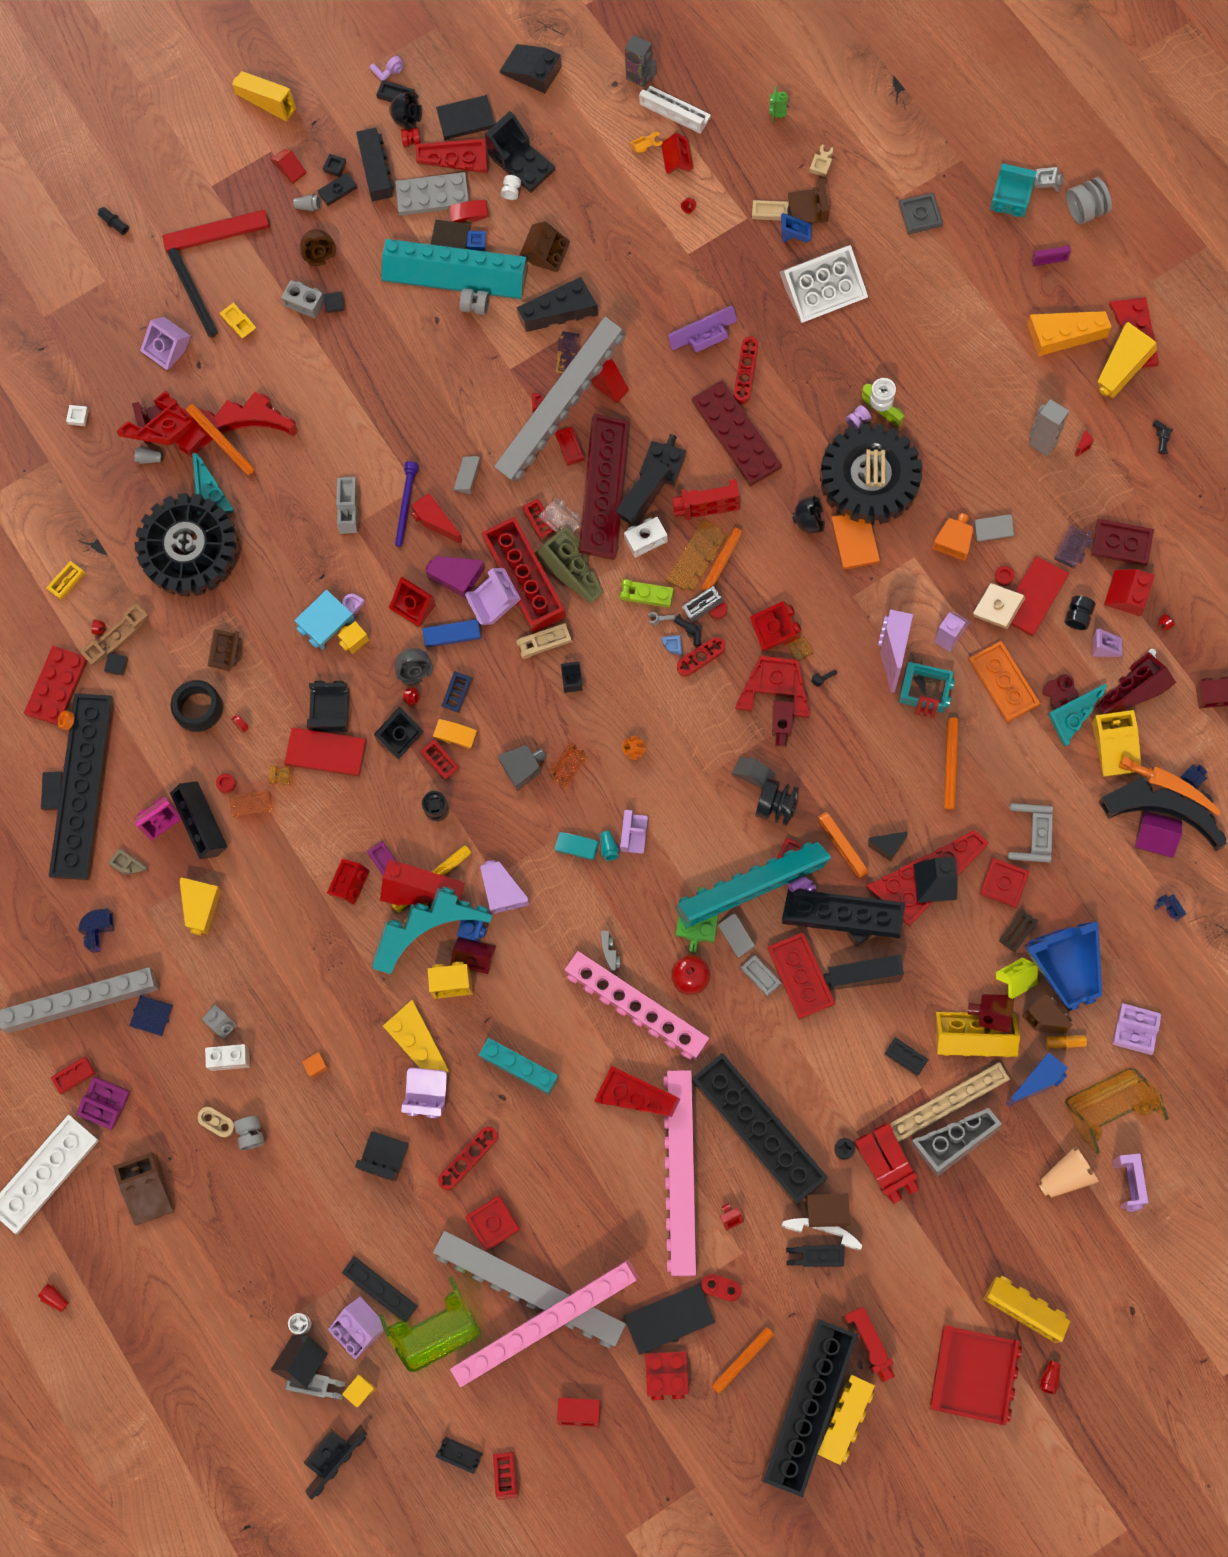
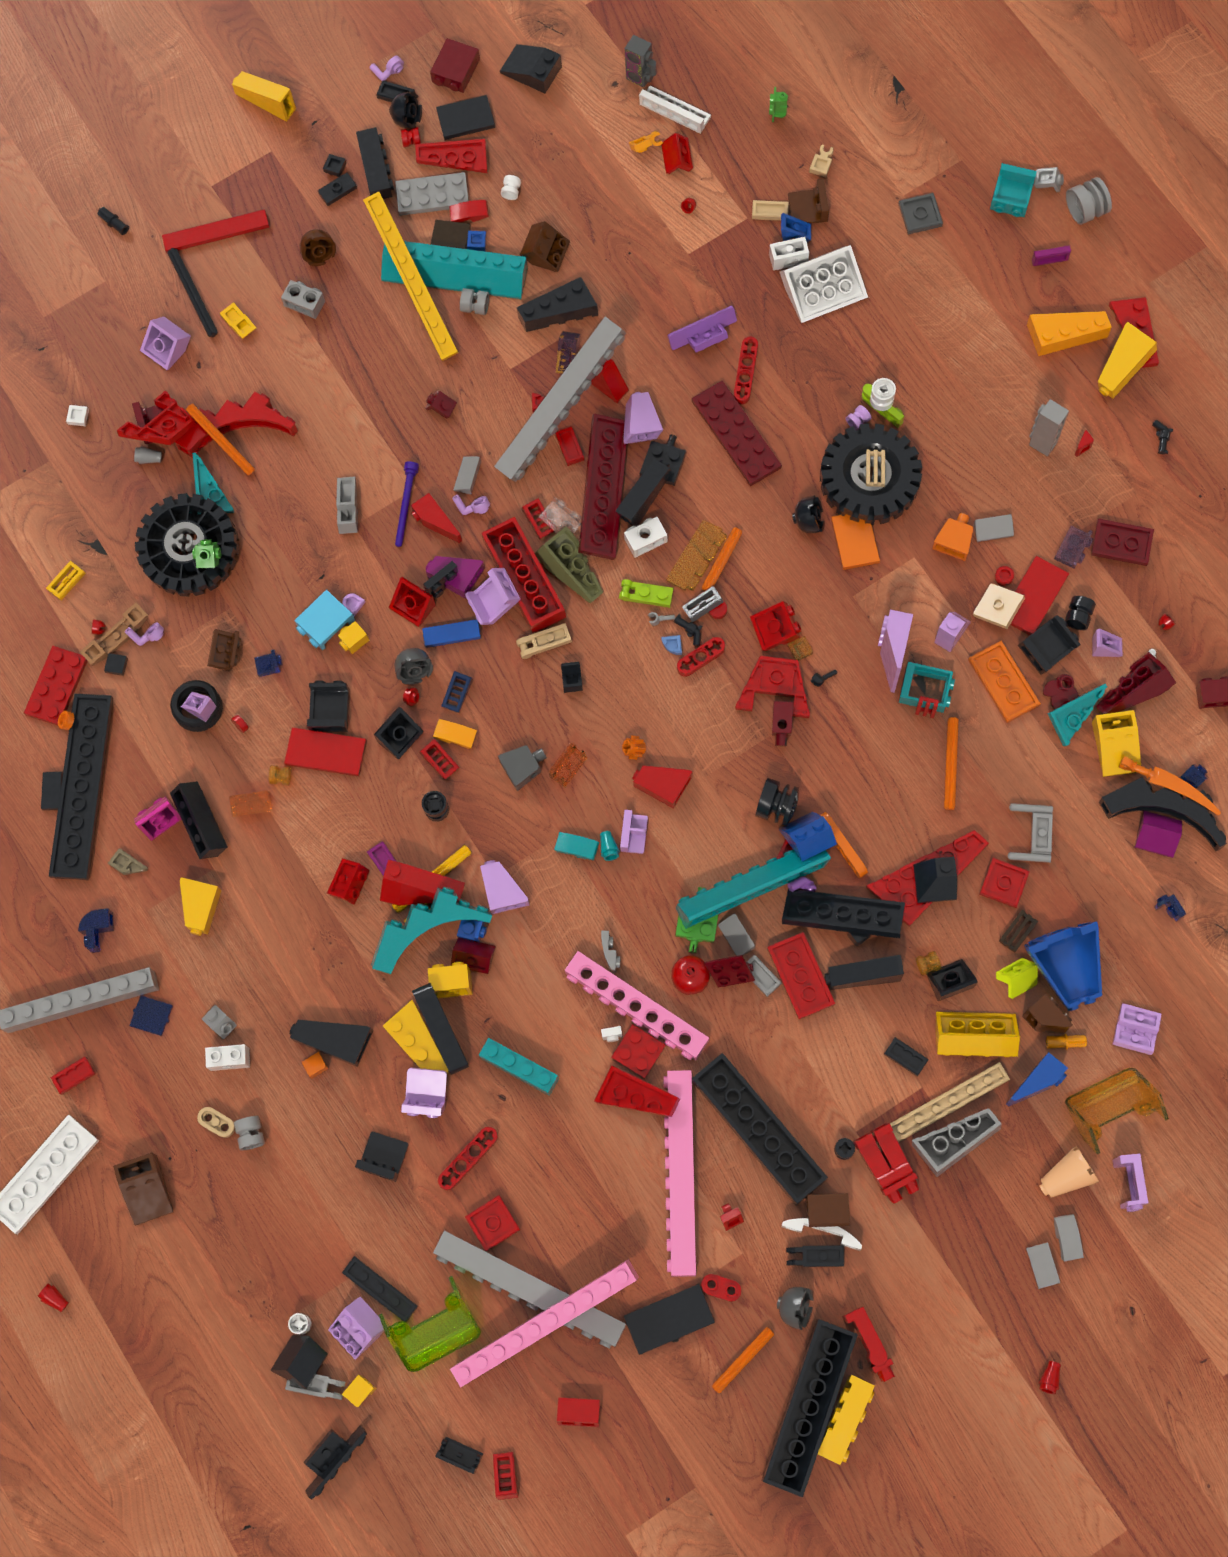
magenta slope [76,1076,131,1130] -> none
red tile [216,774,236,794] -> none
red slope [271,149,306,183] -> none
light grey cone [293,194,321,212] -> none
black tile [324,292,344,313] -> none
black bracket [485,111,555,193] -> none
red plate [645,1352,689,1400] -> none
red hips [672,479,740,520] -> none
dark grey slope [732,757,775,789] -> none
black slope [867,831,908,861] -> none
red panel [929,1325,1022,1425] -> none
dark red torso [968,994,1014,1033] -> none
yellow slope [983,1276,1070,1343] -> none
red slope [1104,569,1155,616] -> none
none -> lavender plate [125,622,164,646]
none -> lavender slope [181,692,216,722]
none -> bright green brick [192,539,221,568]
none -> clear blue bracket [254,649,283,677]
none -> black slope [289,1020,373,1067]
none -> yellow plate [363,192,458,361]
none -> black beam [412,983,469,1075]
none -> black plate [423,561,458,599]
none -> dark red bracket [425,391,457,419]
none -> dark red brick [430,38,480,93]
none -> lavender plate [452,495,490,515]
none -> white plate [601,1026,622,1042]
none -> red plate [611,1024,666,1079]
none -> lavender slope [623,392,663,444]
none -> red slope [632,766,693,809]
none -> dark red hinge [705,955,755,988]
none -> white brick [769,237,809,271]
none -> dark grey cylinder [777,1287,814,1330]
none -> blue slope [779,812,837,861]
none -> clear yellow wheel [915,951,941,976]
none -> black slope [926,959,978,1002]
none -> black panel [1018,615,1080,675]
none -> light grey slope [1026,1242,1060,1289]
none -> light grey slope [1054,1214,1084,1262]

